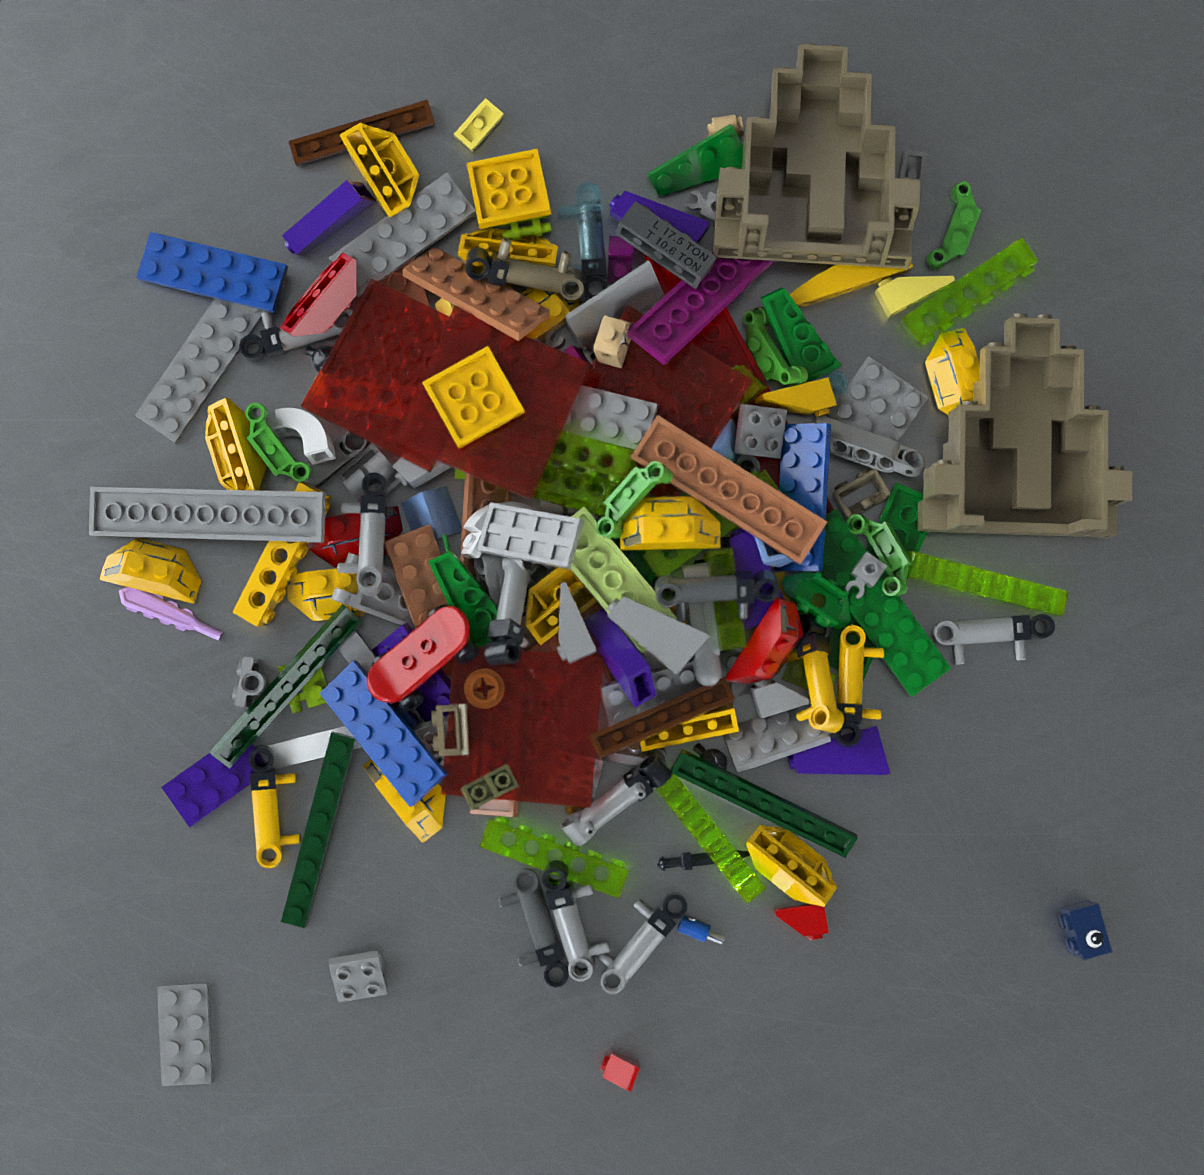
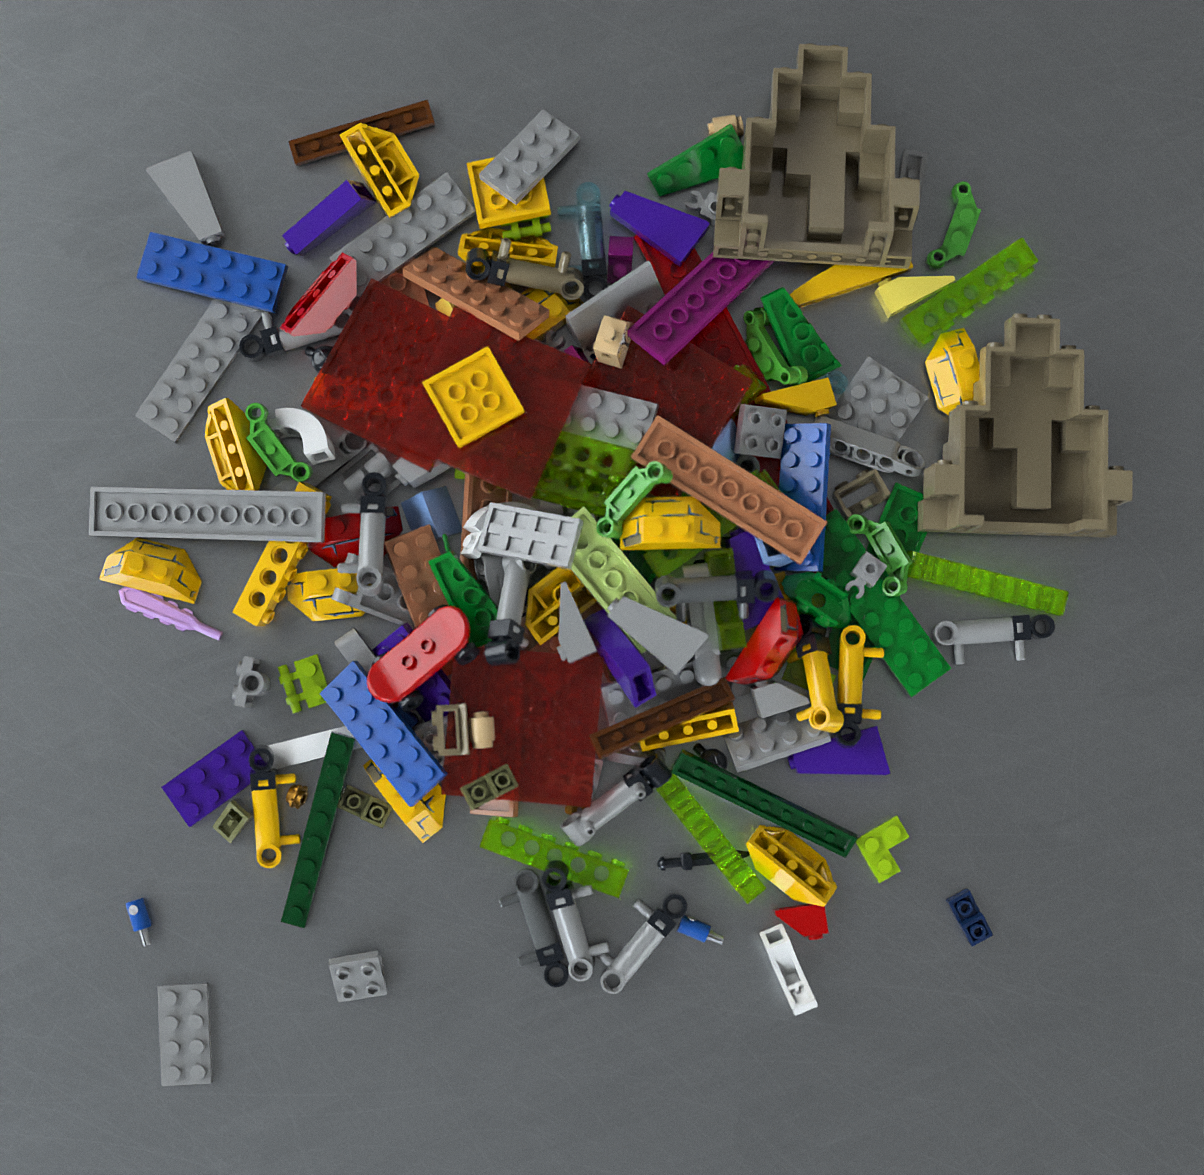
dark green plate [209,604,362,769] -> none
light yellow plate [454,98,504,152] -> none
dark orange gear [464,669,504,709] -> none
slope [600,1051,640,1092] -> none
dark grey brick [615,201,717,289] -> none
dark blue brick [1058,900,1112,960] -> none
none -> blue piece [125,898,152,946]
none -> light grey slope [146,151,226,246]
none -> olive slope [212,799,254,843]
none -> pearl gold plate [286,784,308,809]
none -> olive slope [338,784,392,829]
none -> tan brick [469,712,495,748]
none -> light grey plate [479,109,580,205]
none -> white arch [759,923,818,1016]
none -> lime plate [855,815,909,883]
none -> dark blue slope [946,888,993,947]

